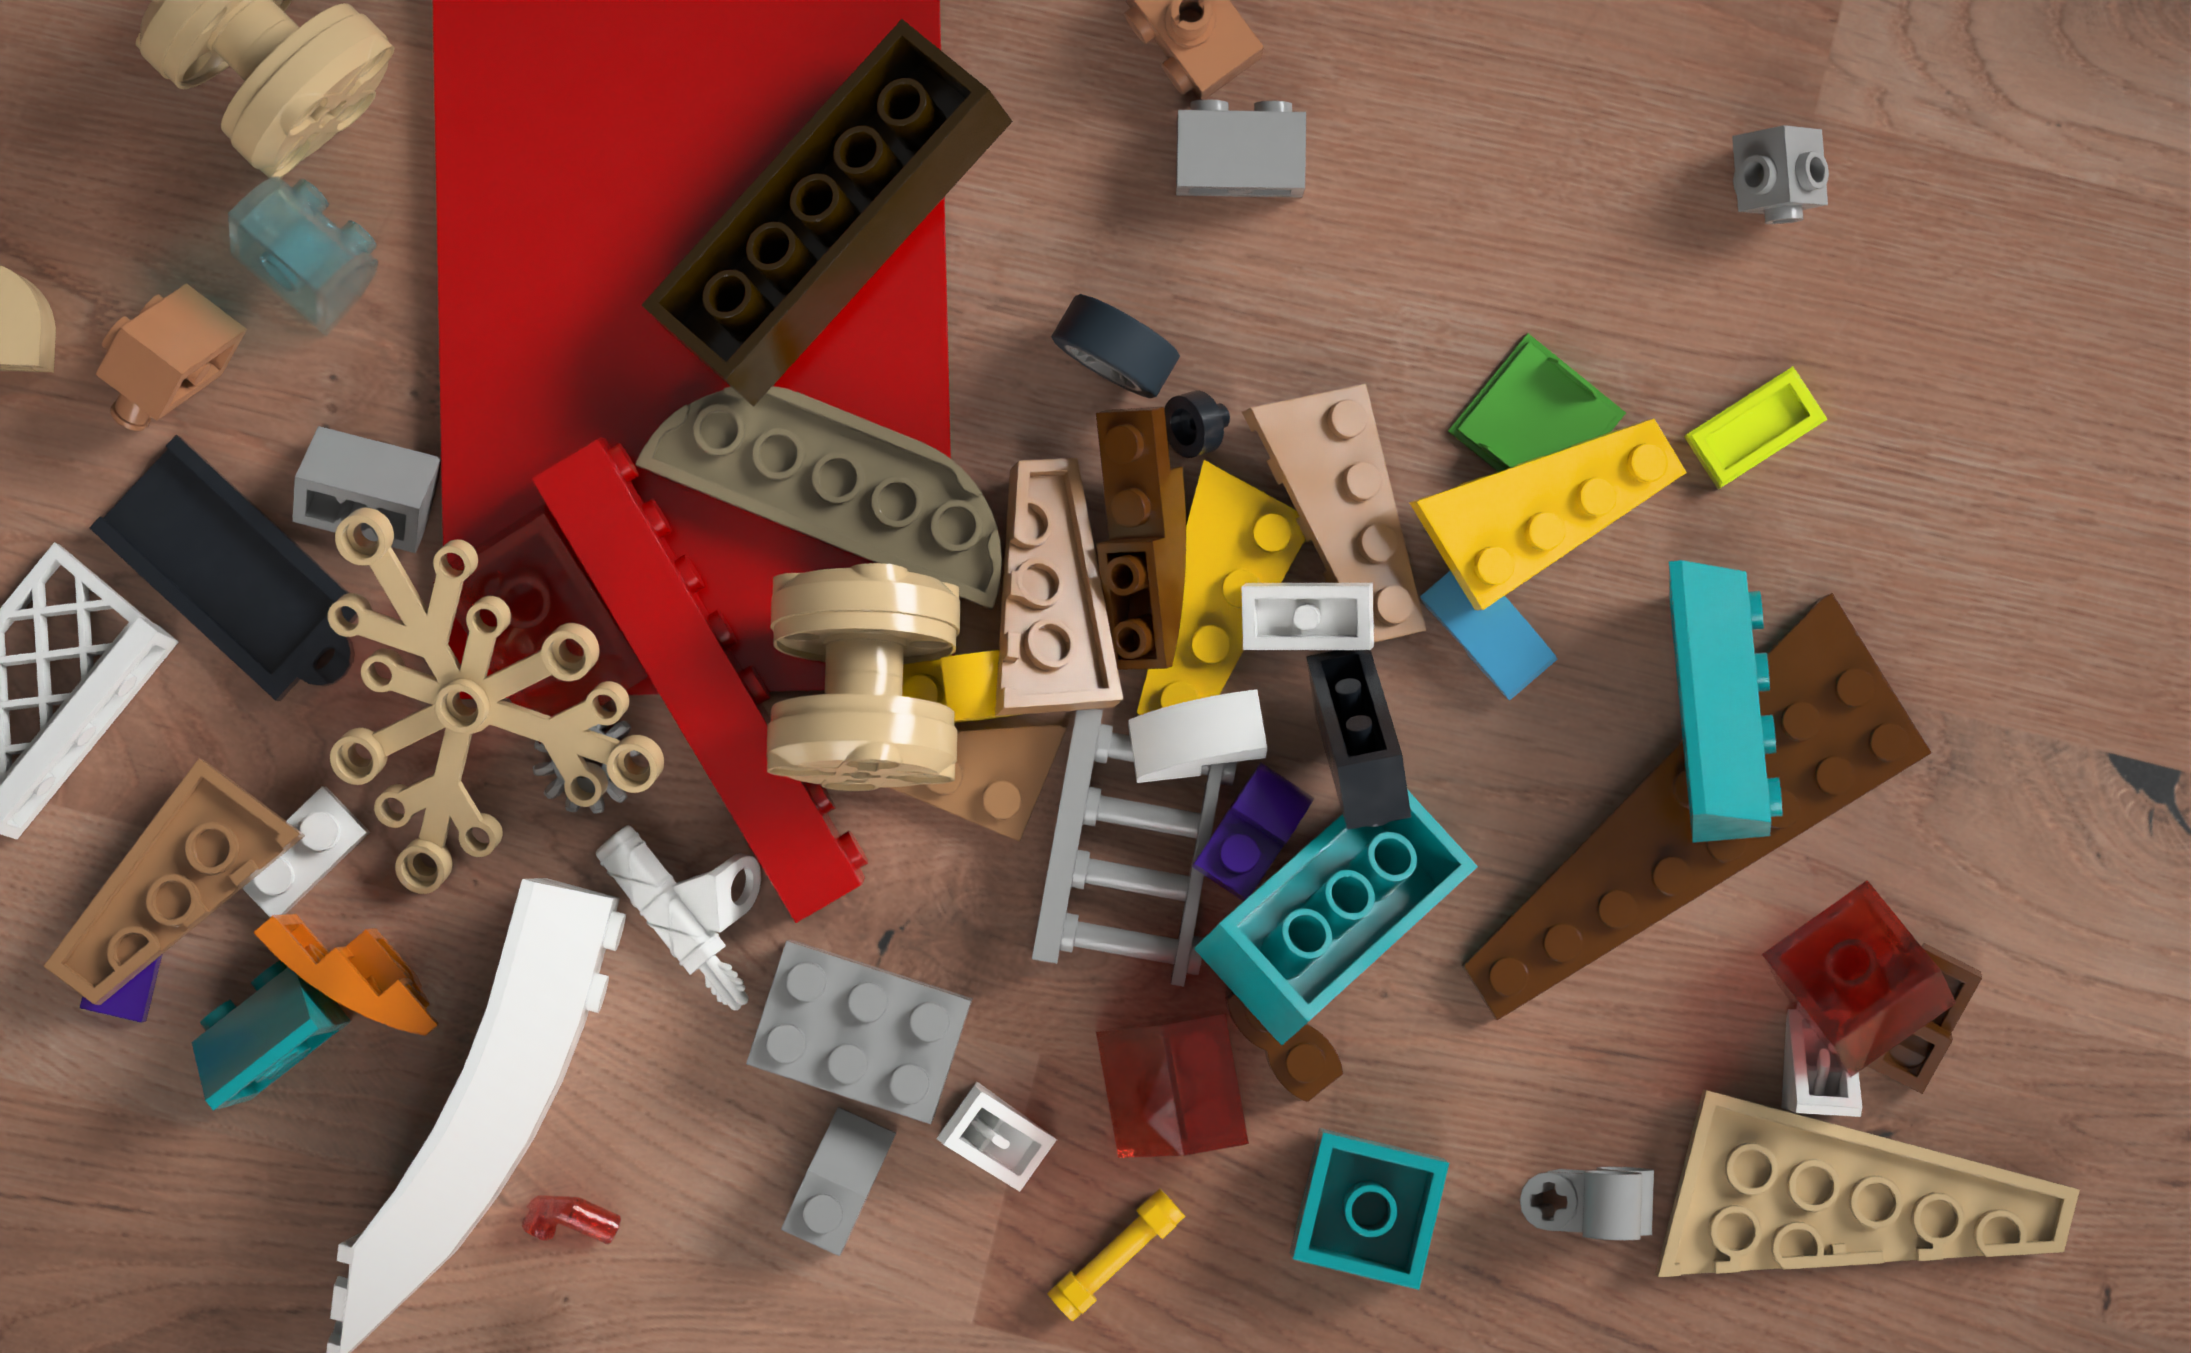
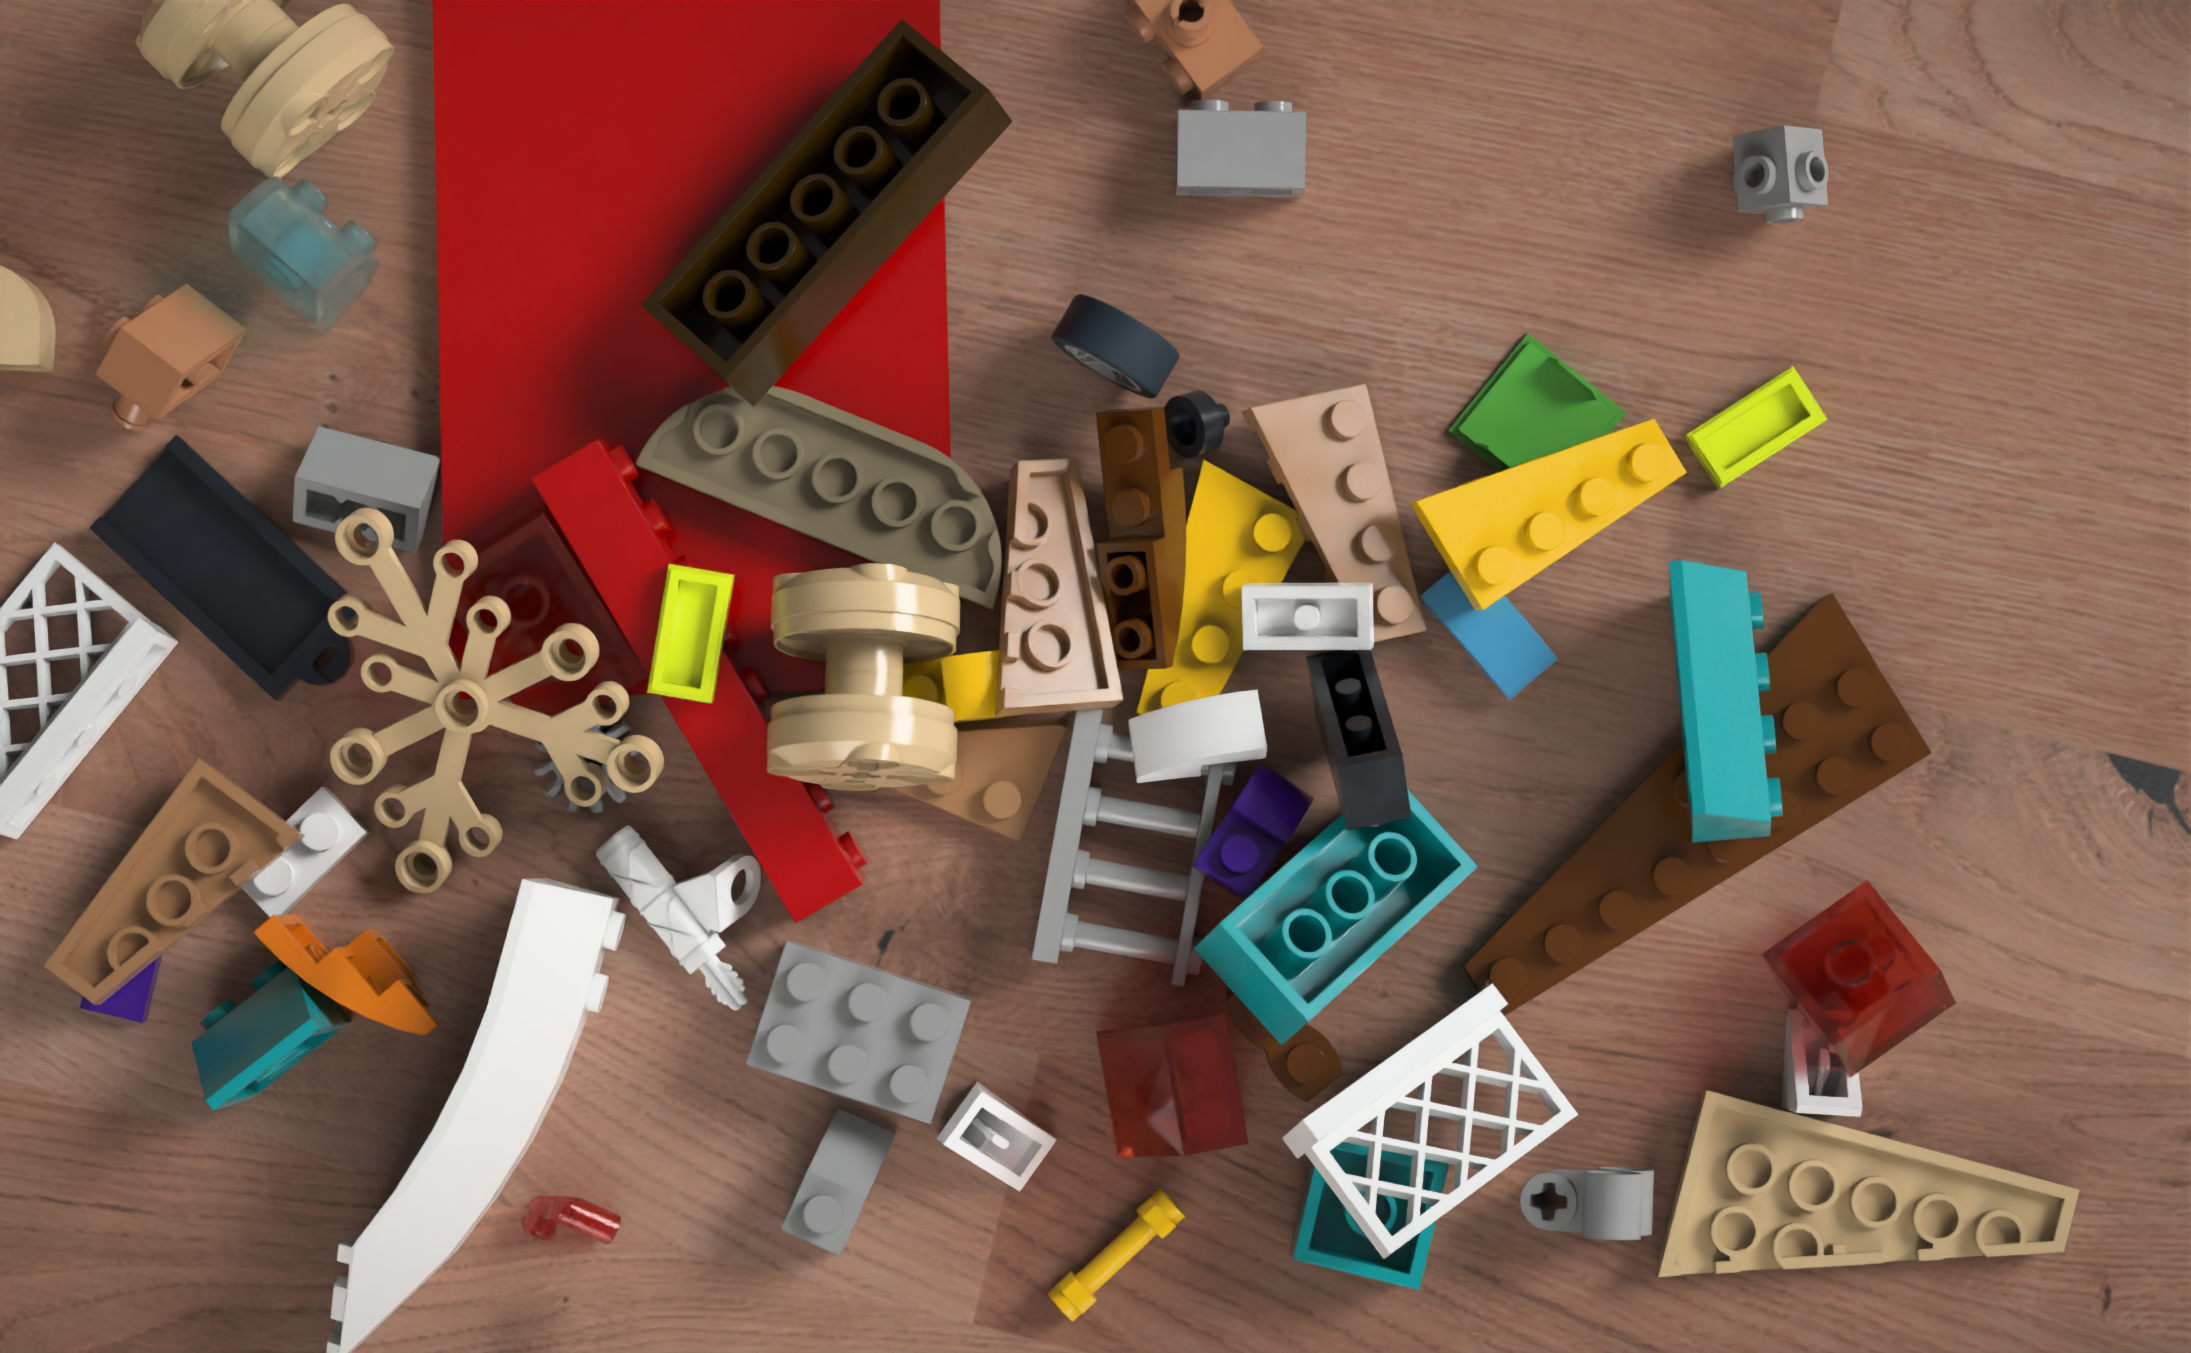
reddish brown slope [1865,943,1982,1094] -> none
none -> neon yellow tile [647,564,735,703]
none -> white fence [1282,983,1578,1259]

